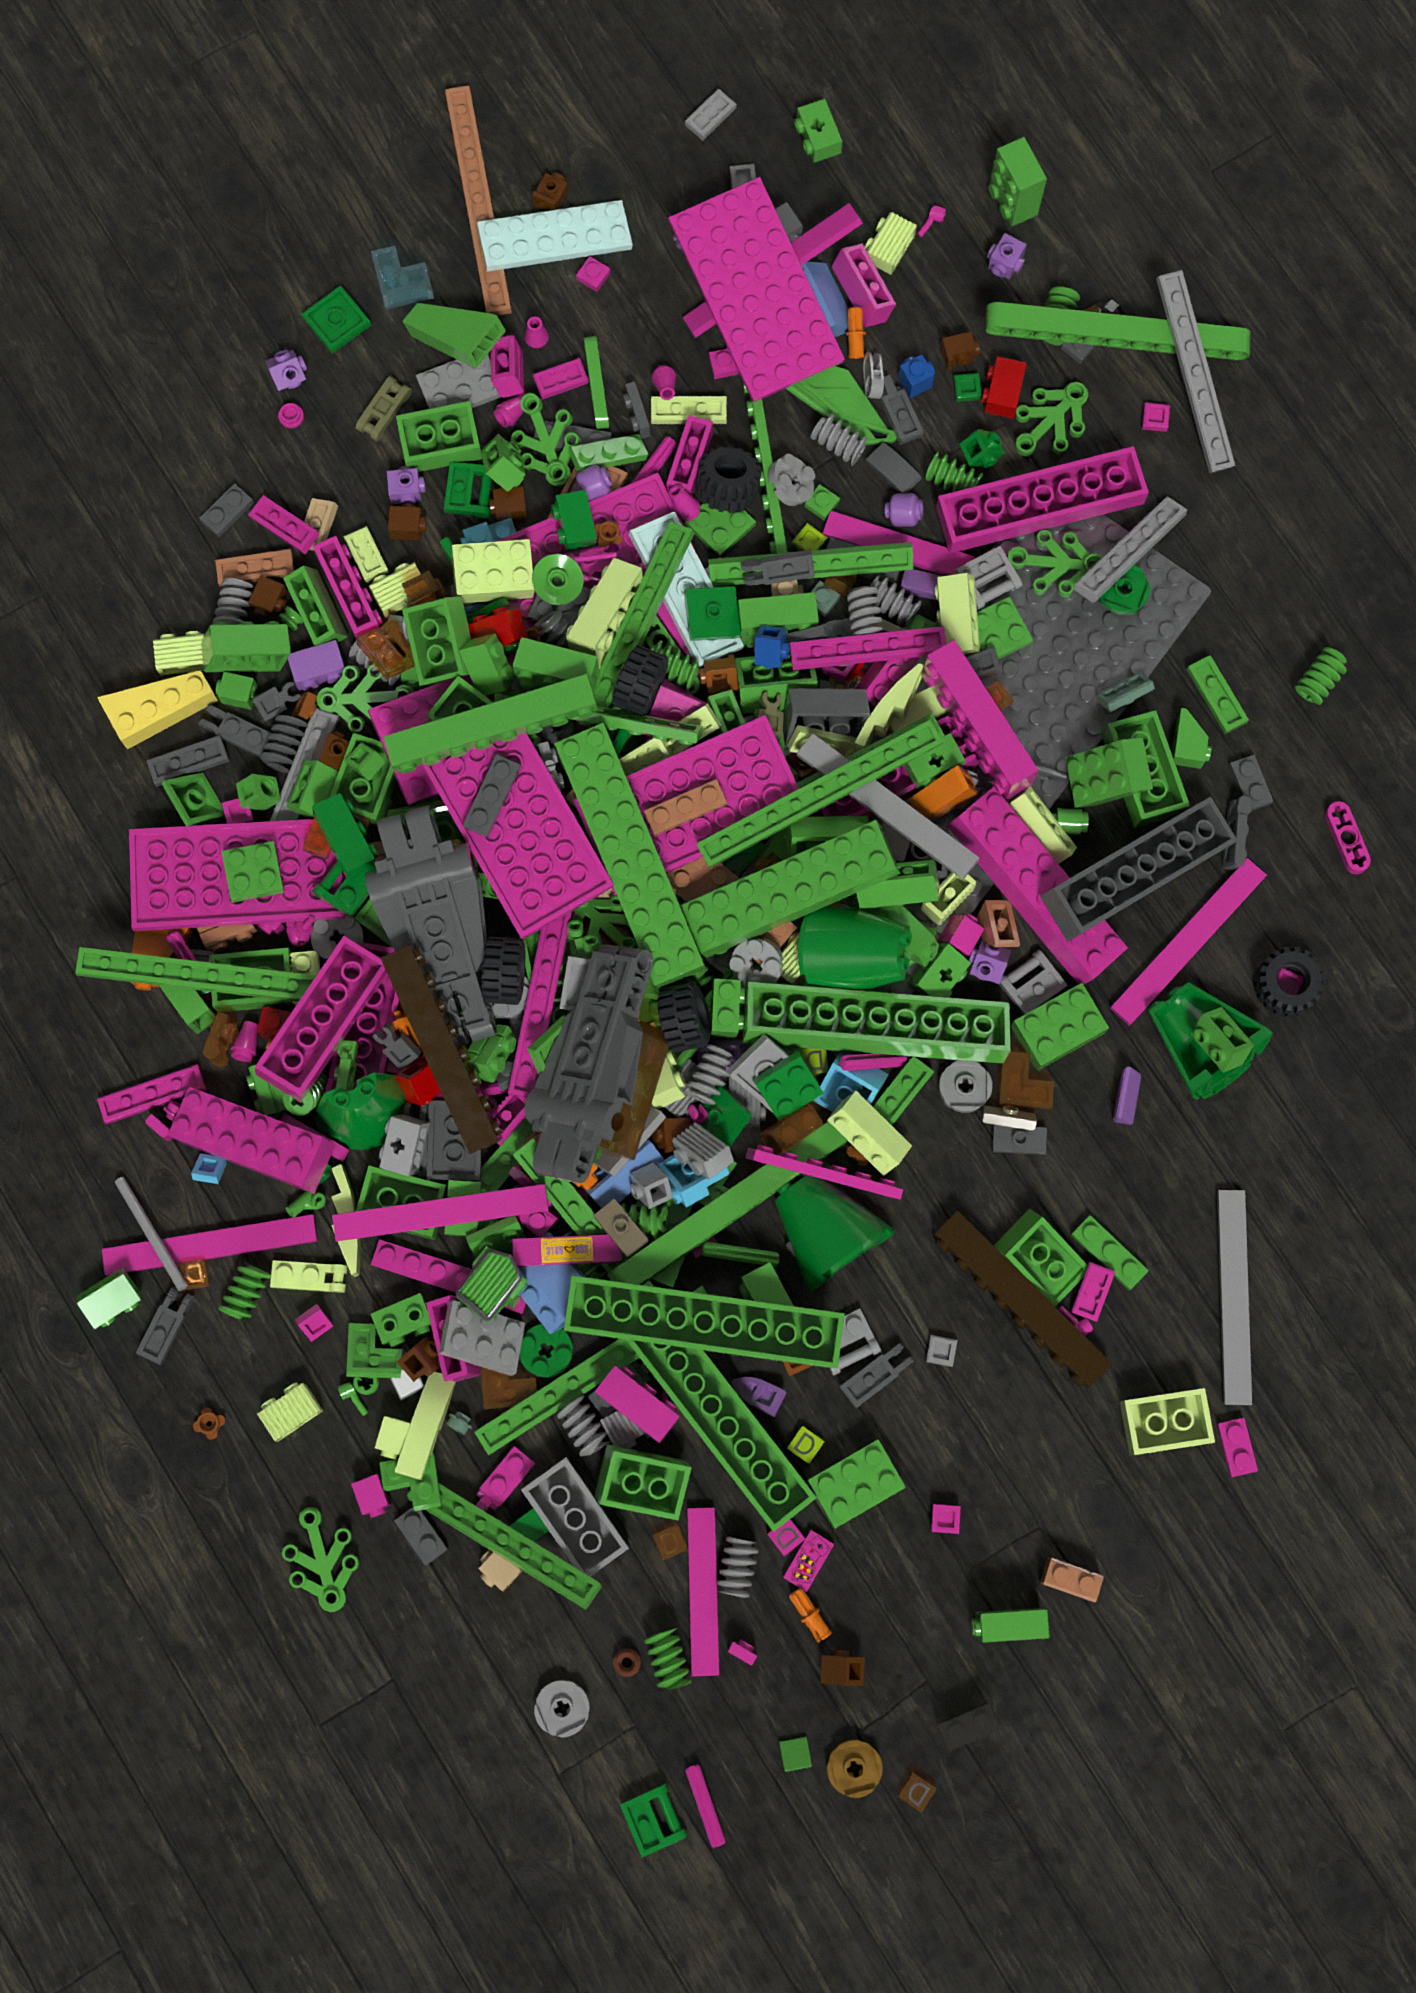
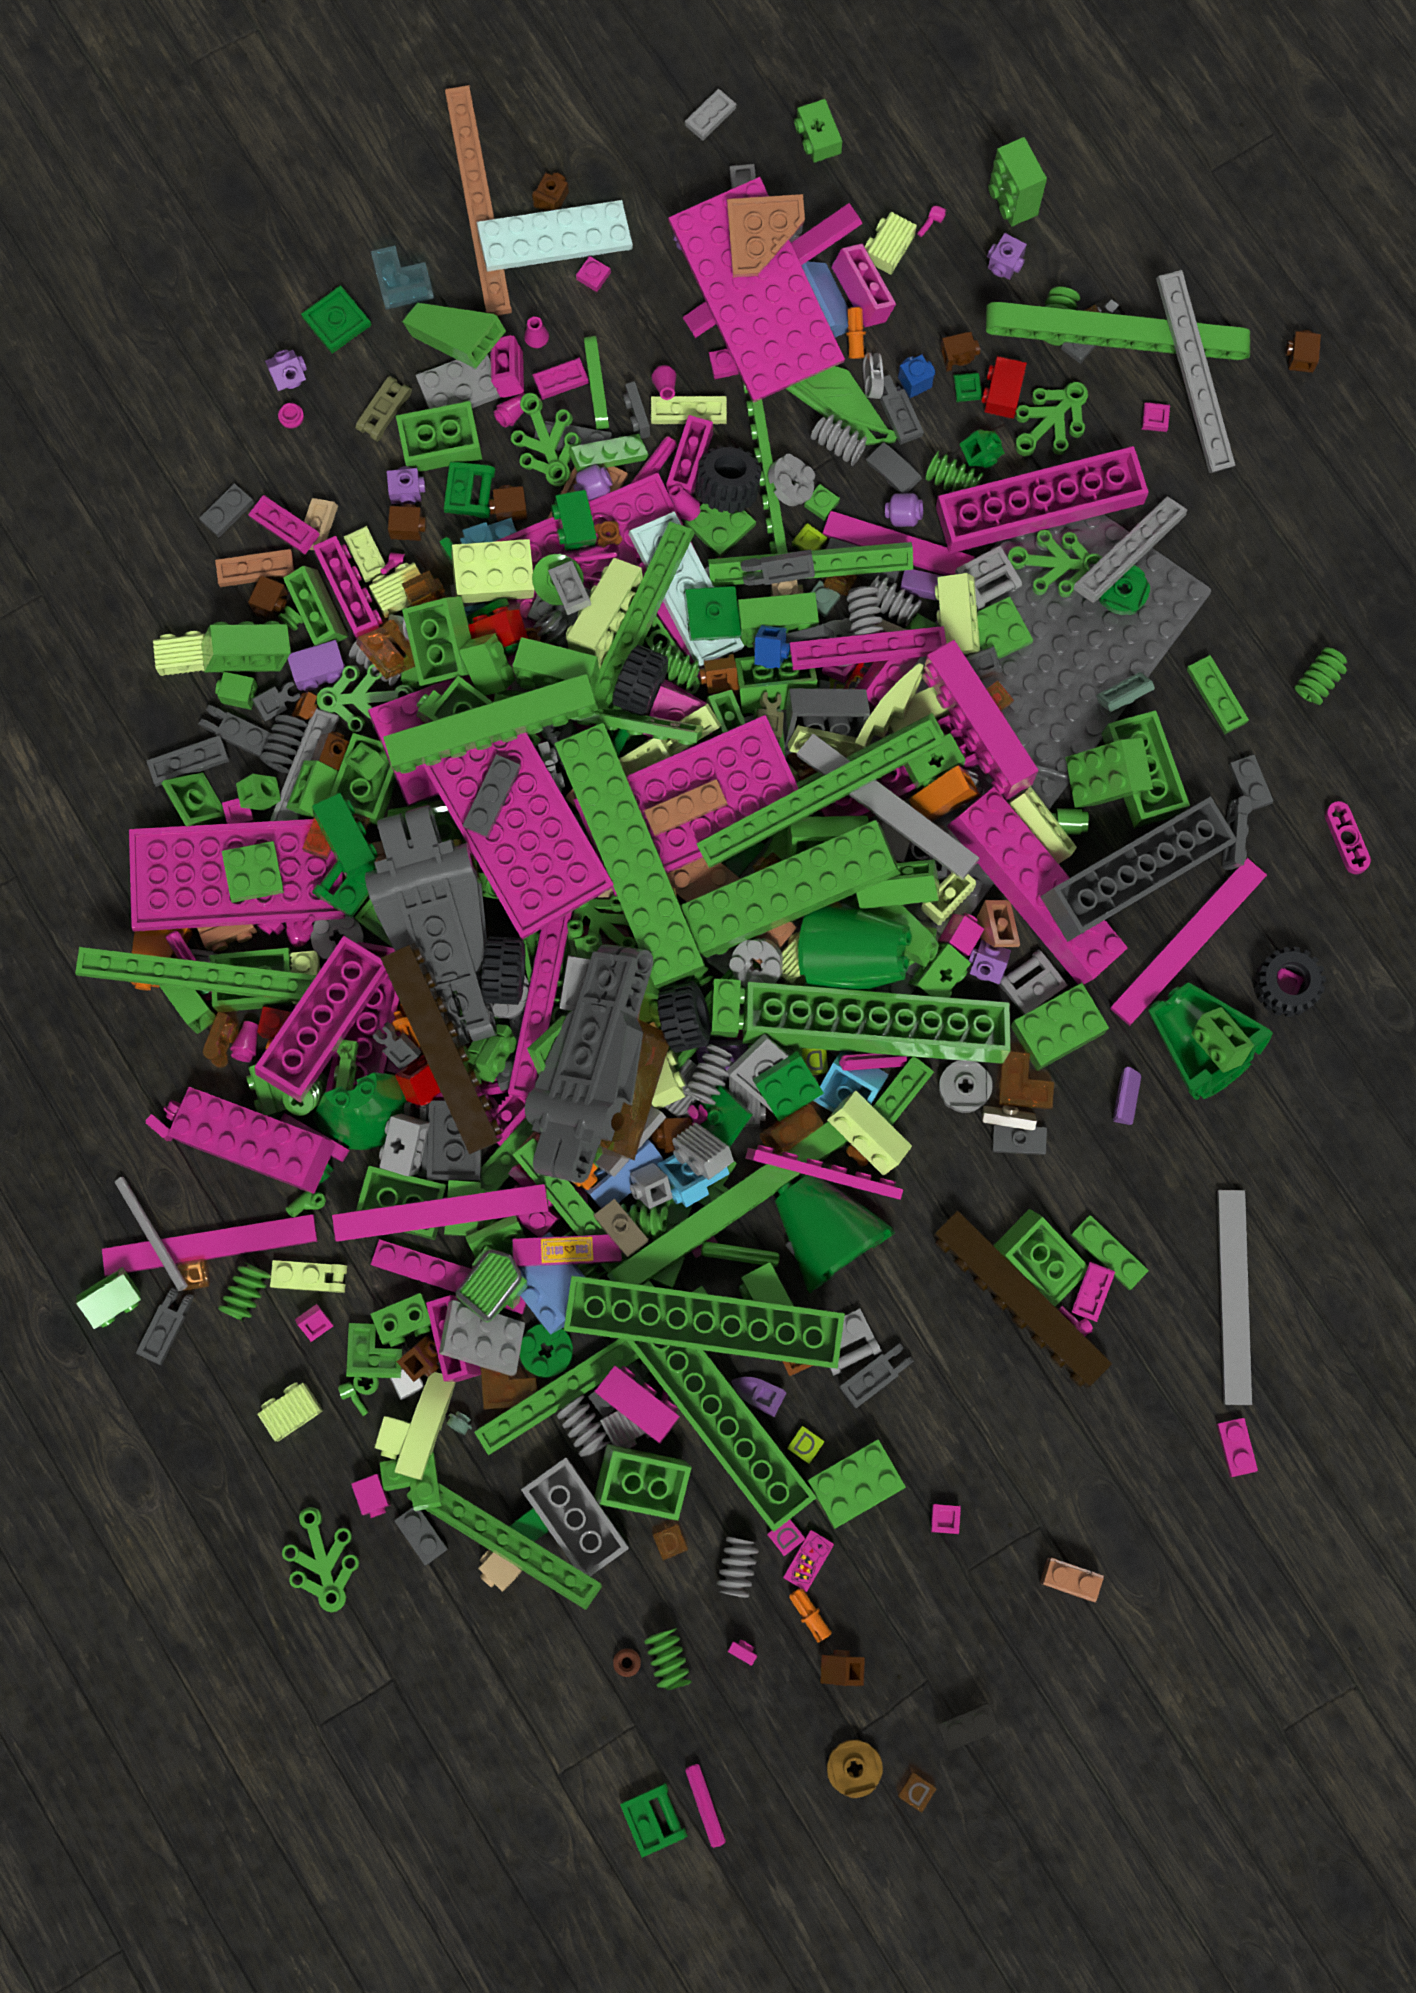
light yellow wedge [97,670,218,749] -> none
dark pink tile [97,1064,207,1124] -> none
medium azure plate [191,1153,227,1184] -> none
dark orange plate [193,1407,225,1440] -> none
light grey piece [212,578,253,625] -> none
yellowish green slope [331,1164,361,1277] -> none
dark pink hinge [475,1446,535,1512] -> none
bright green brick [481,434,525,492] -> none
light grey plate [534,1680,590,1737] -> none
dark pink tile [688,1508,719,1676] -> none
bright green slope [779,1737,812,1771] -> none
light grey tile [926,1335,957,1367] -> none
bright green brick [971,1608,1049,1642] -> none
yellowish green brick [1120,1388,1215,1456] -> none
bright green slope [1172,708,1212,769] -> none
none -> dark pink hand [380,552,405,574]
none -> bright green plate [416,690,441,722]
none -> light grey plate [548,561,591,615]
none -> nougat plate [727,194,805,278]
none -> reddish brown brick [1286,330,1321,373]

